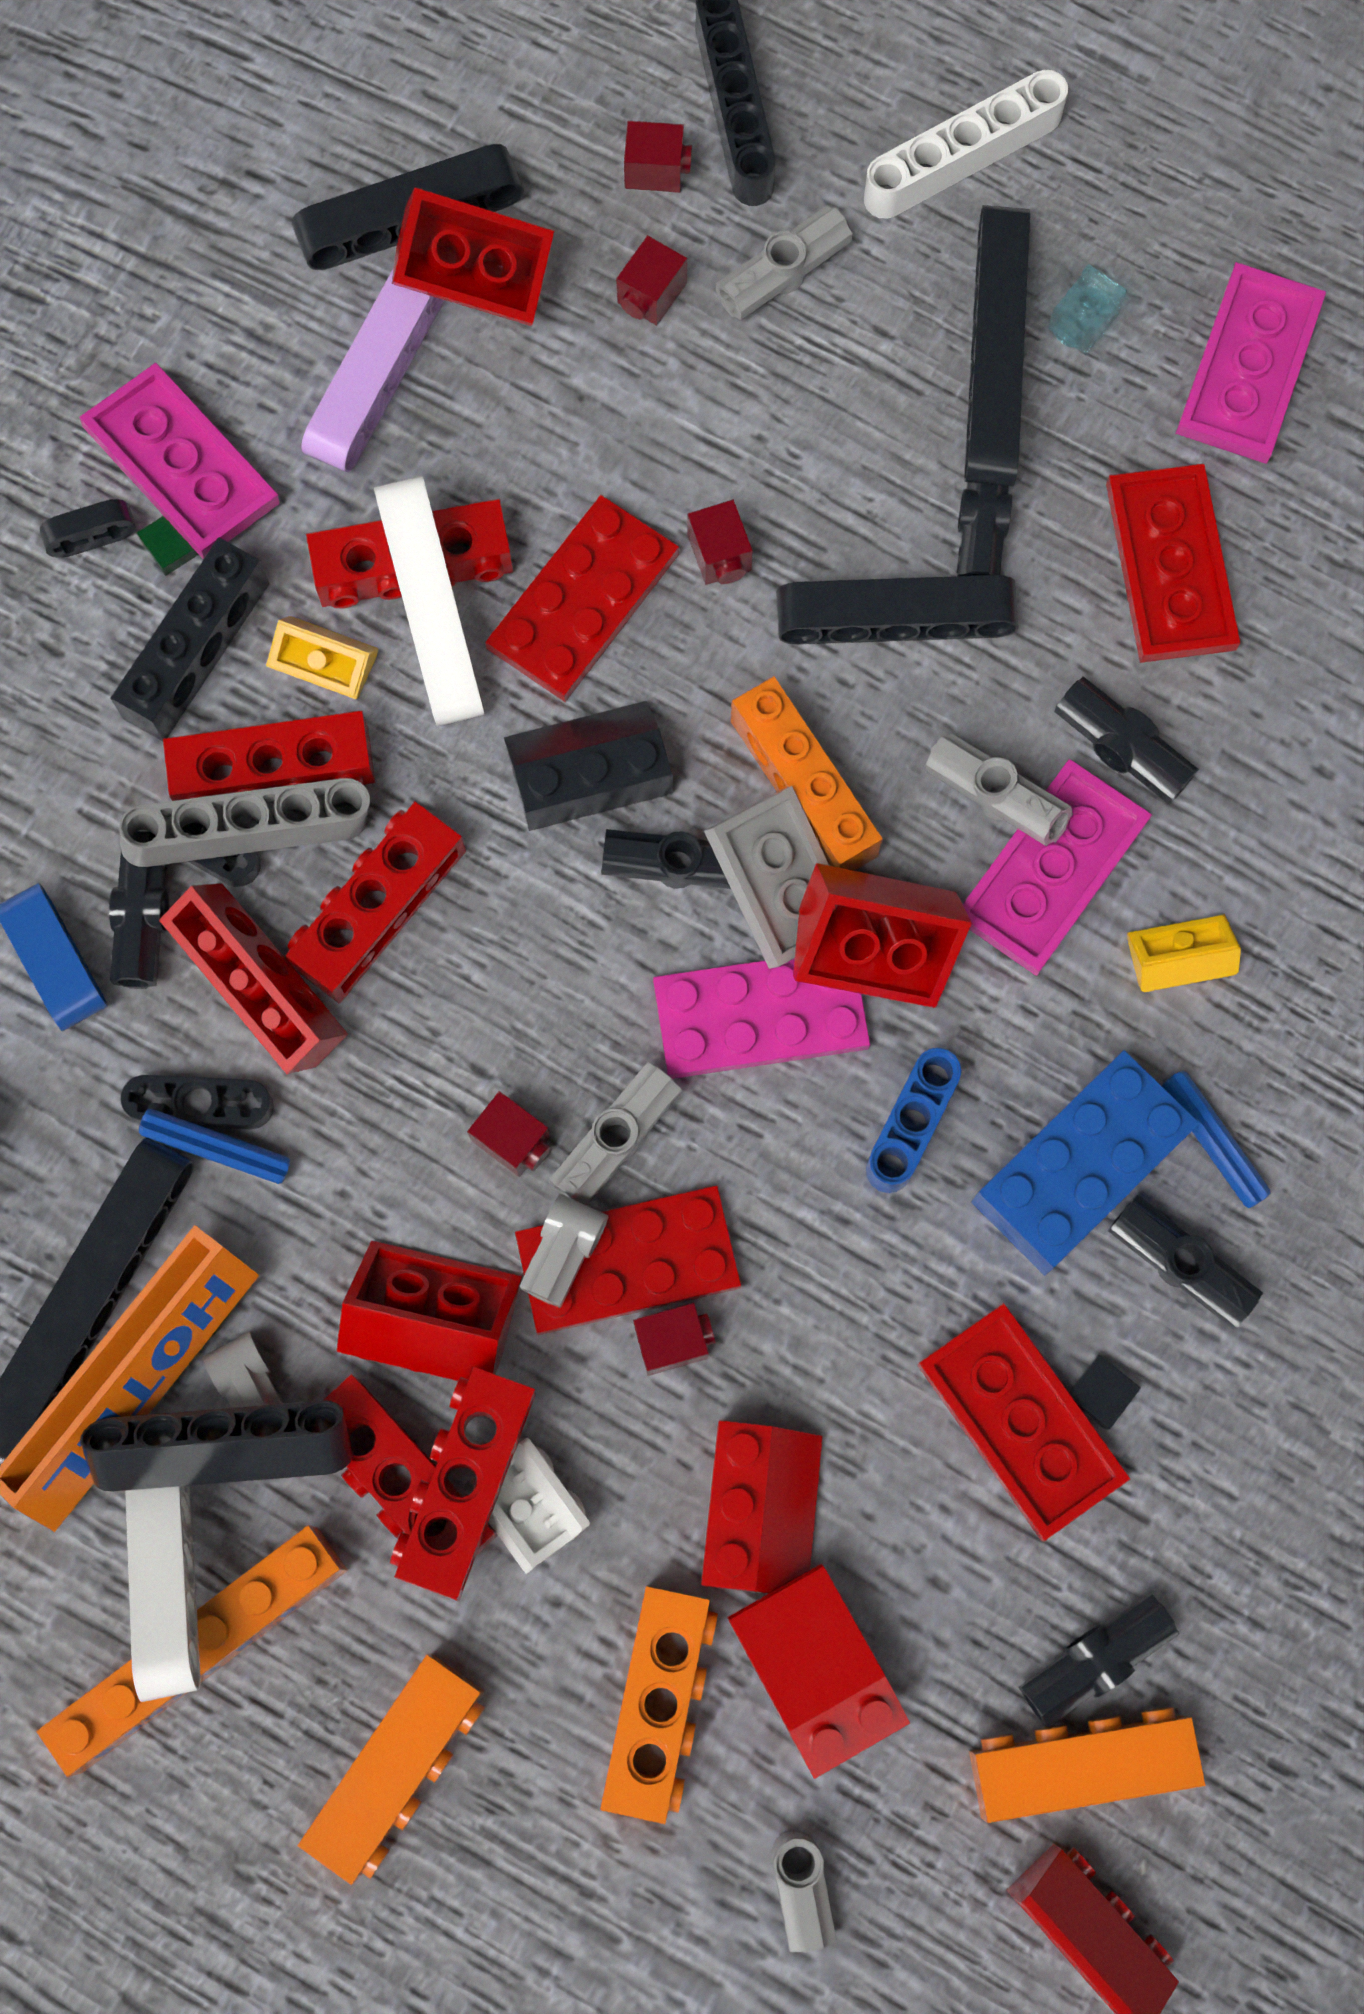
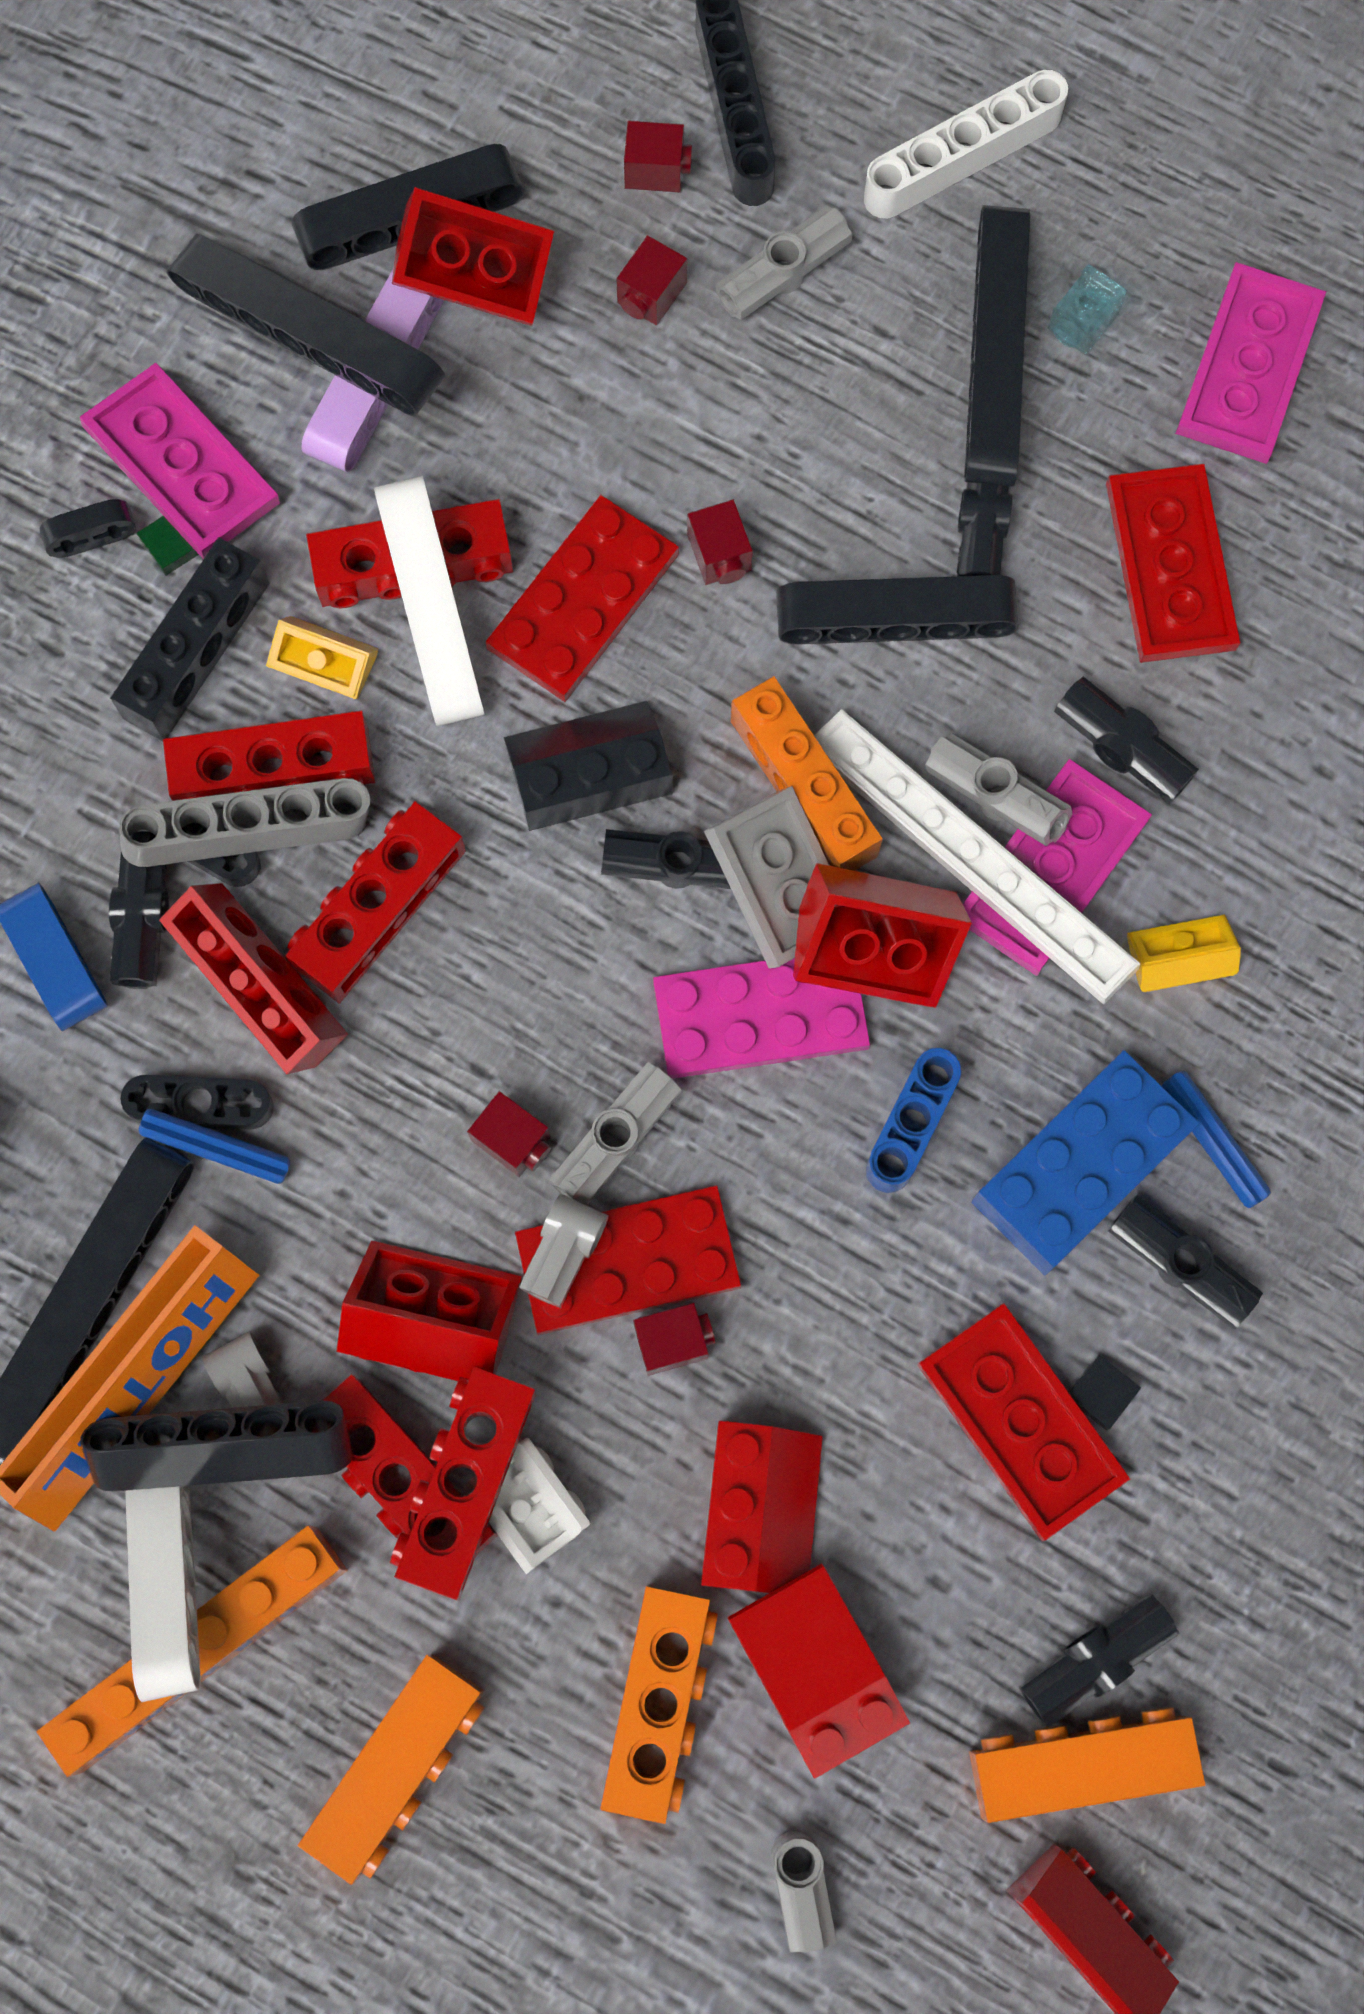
none -> black beam [166,234,446,416]
none -> white tile [814,709,1140,1005]

